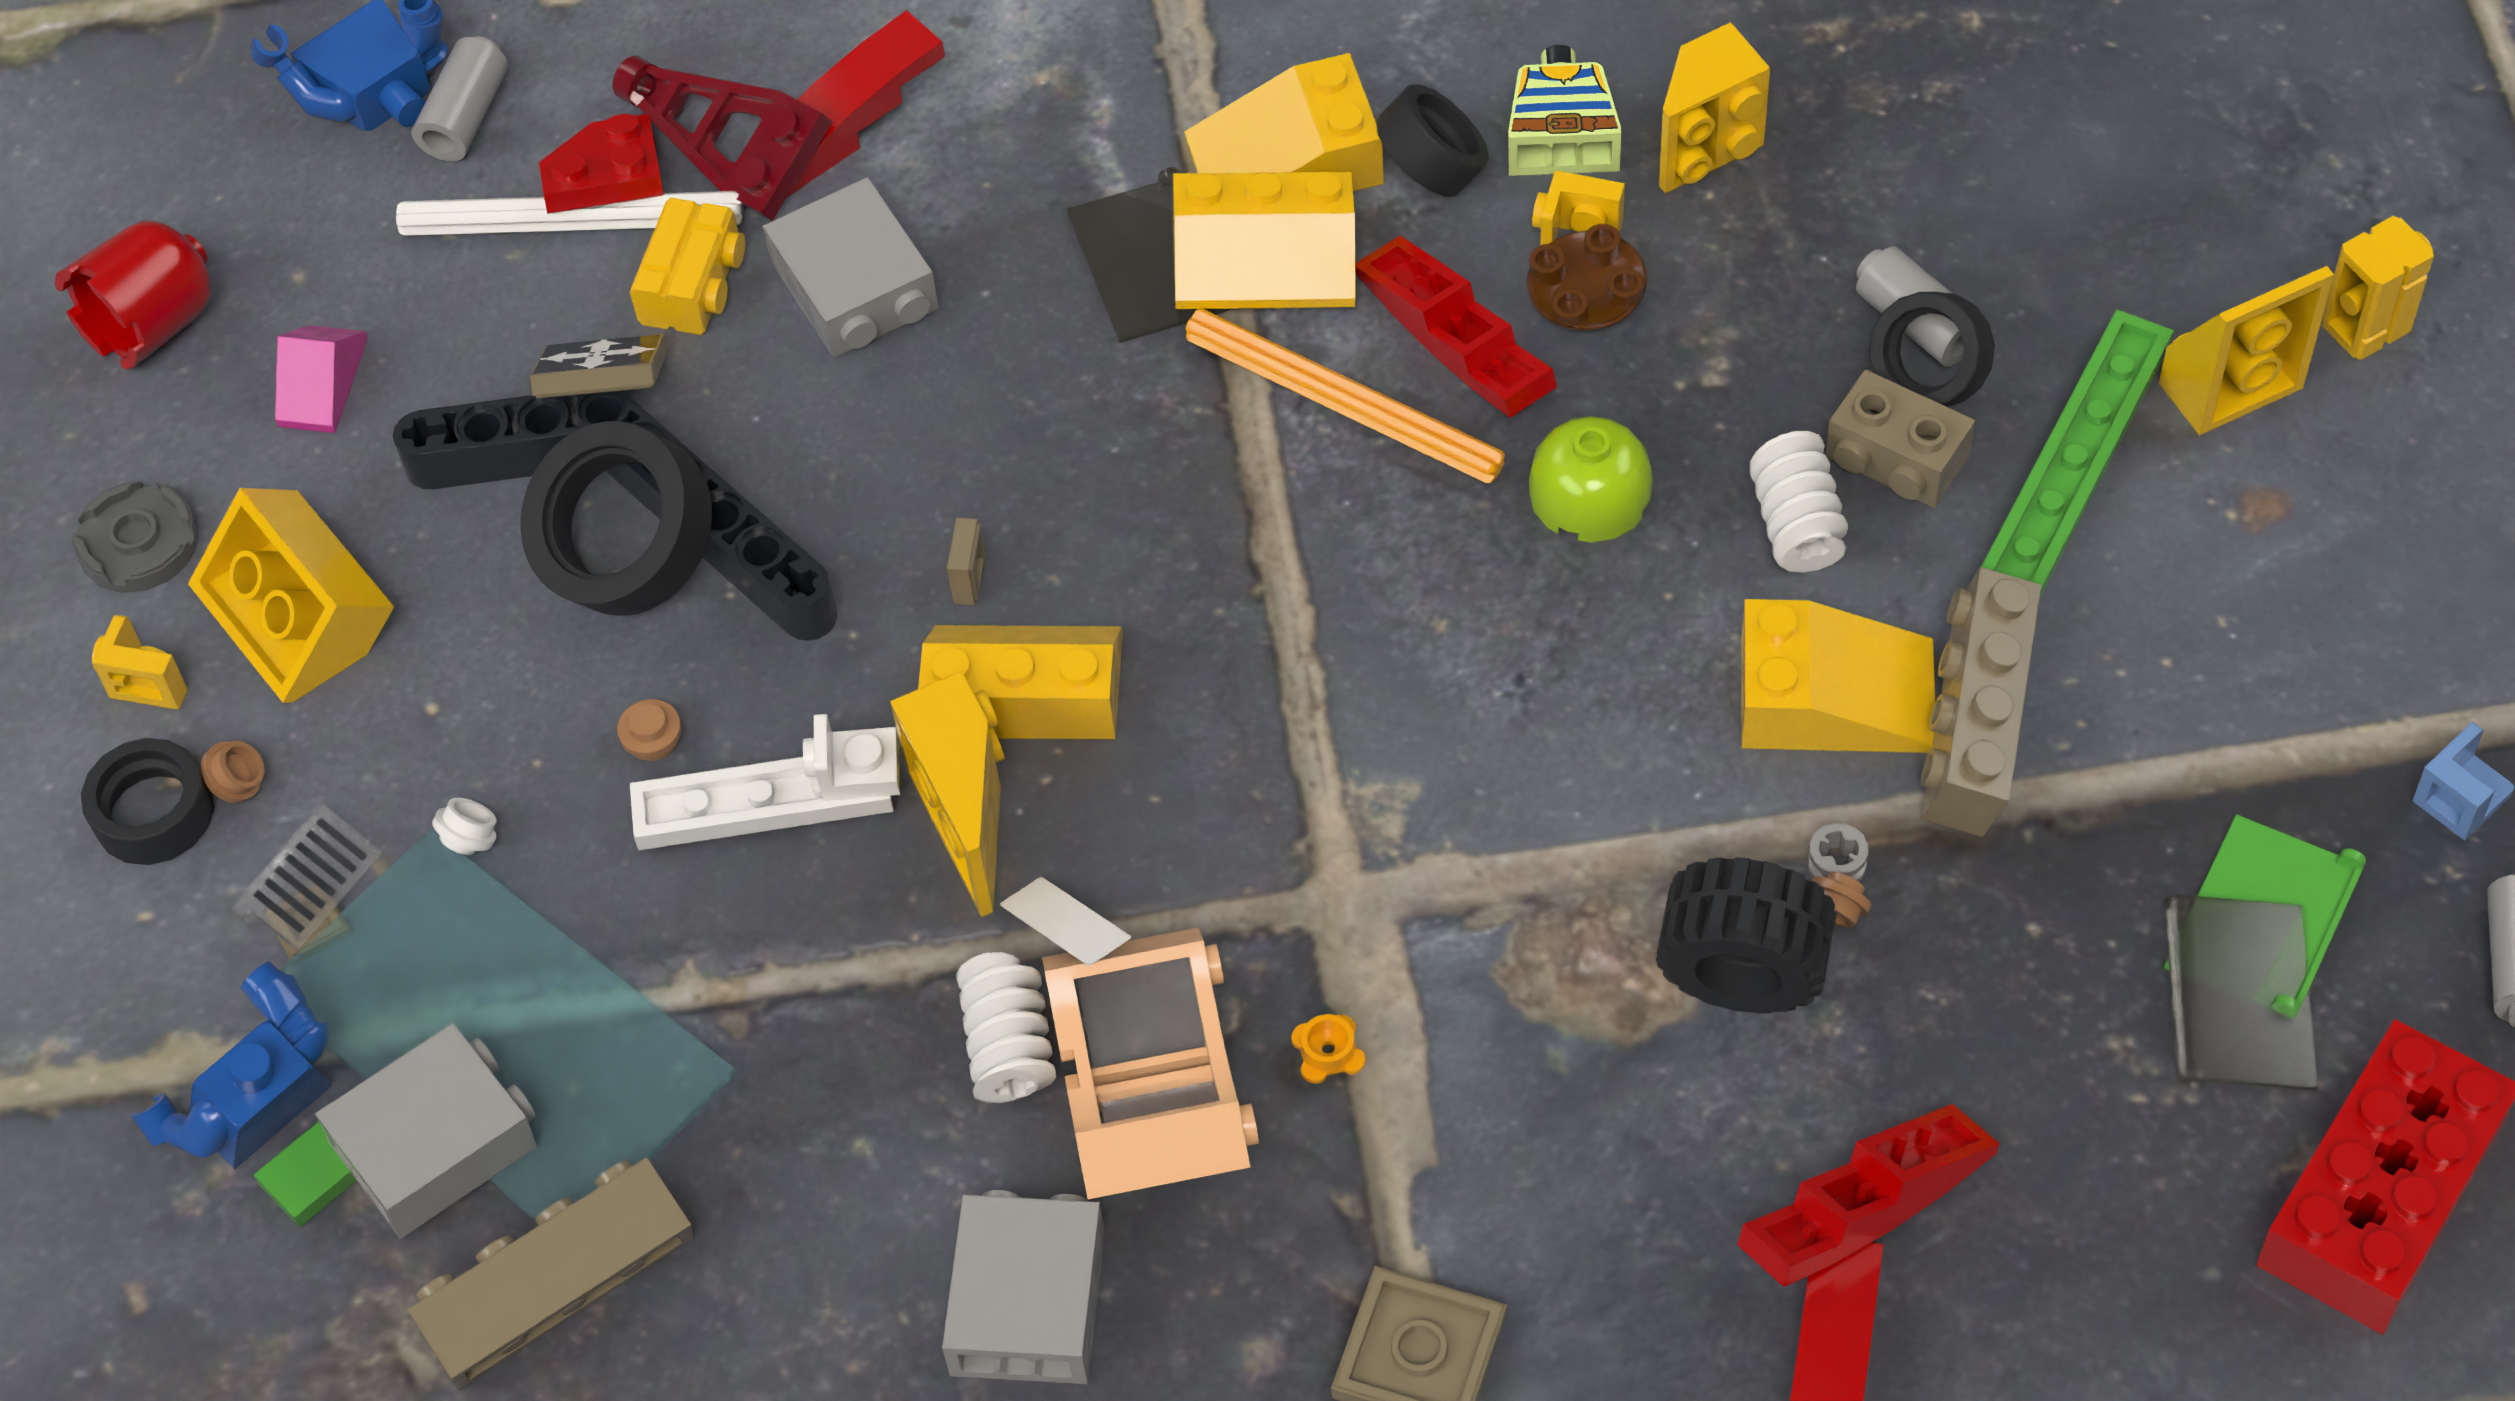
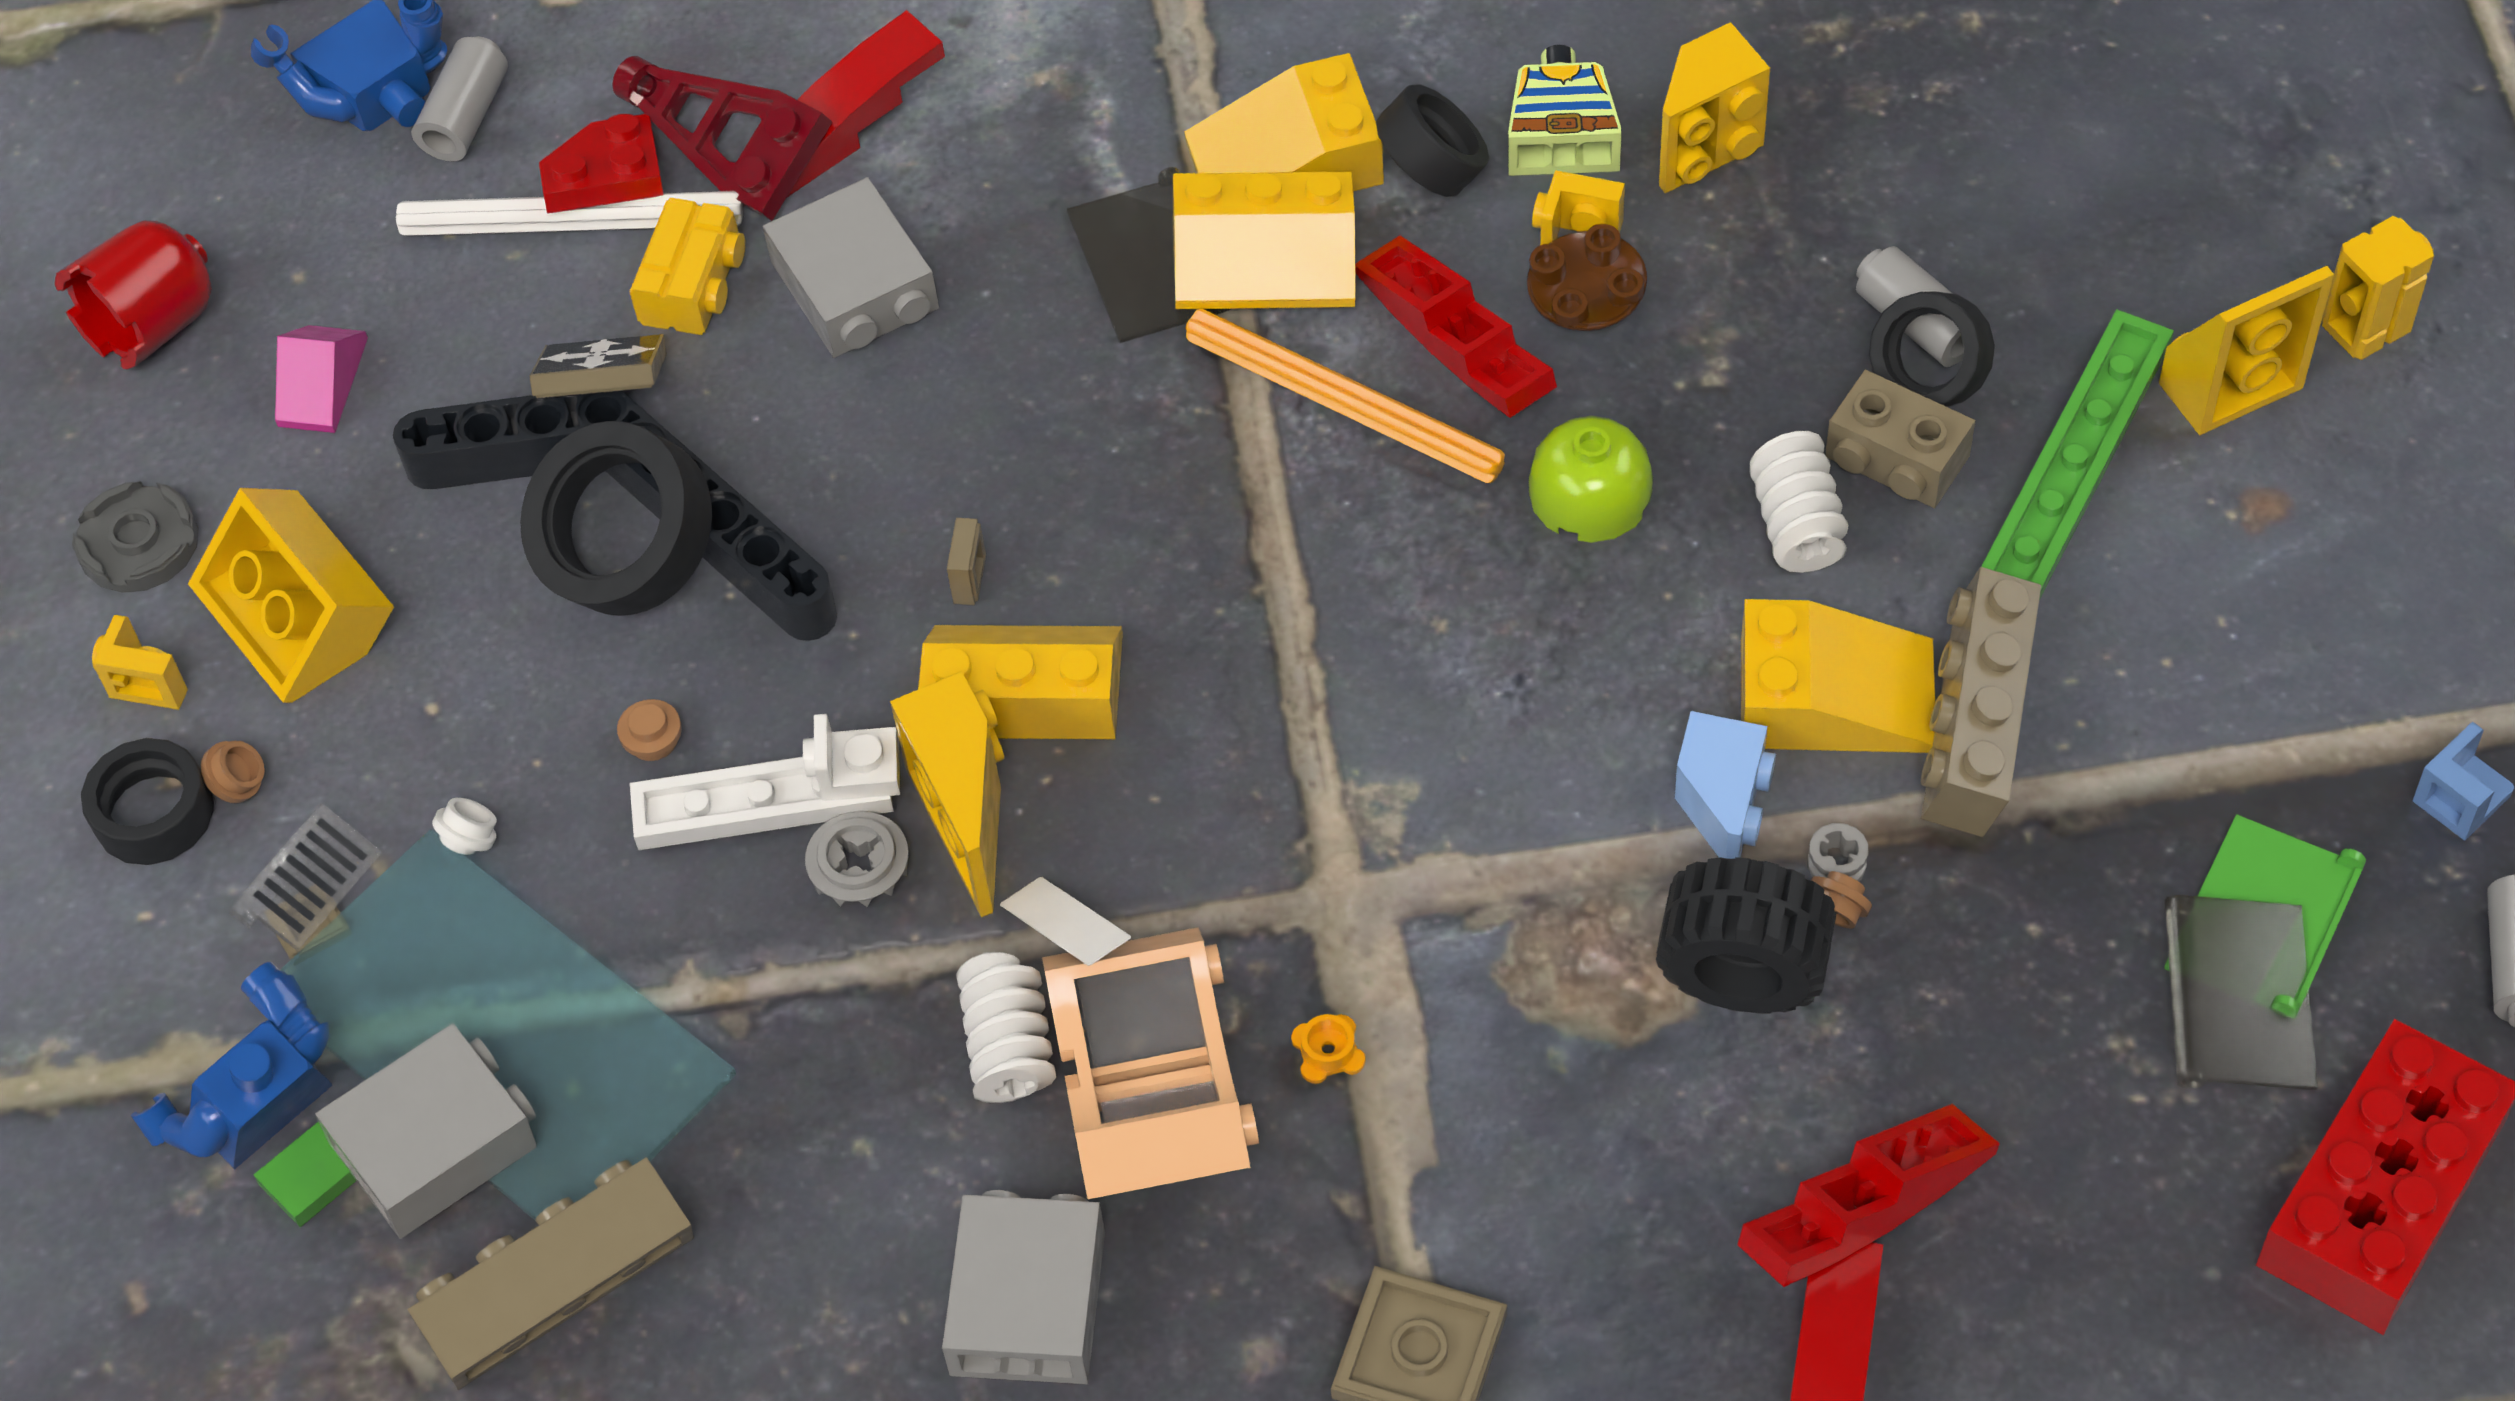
none -> light grey gear [805,811,909,907]
none -> light blue slope [1675,711,1776,859]

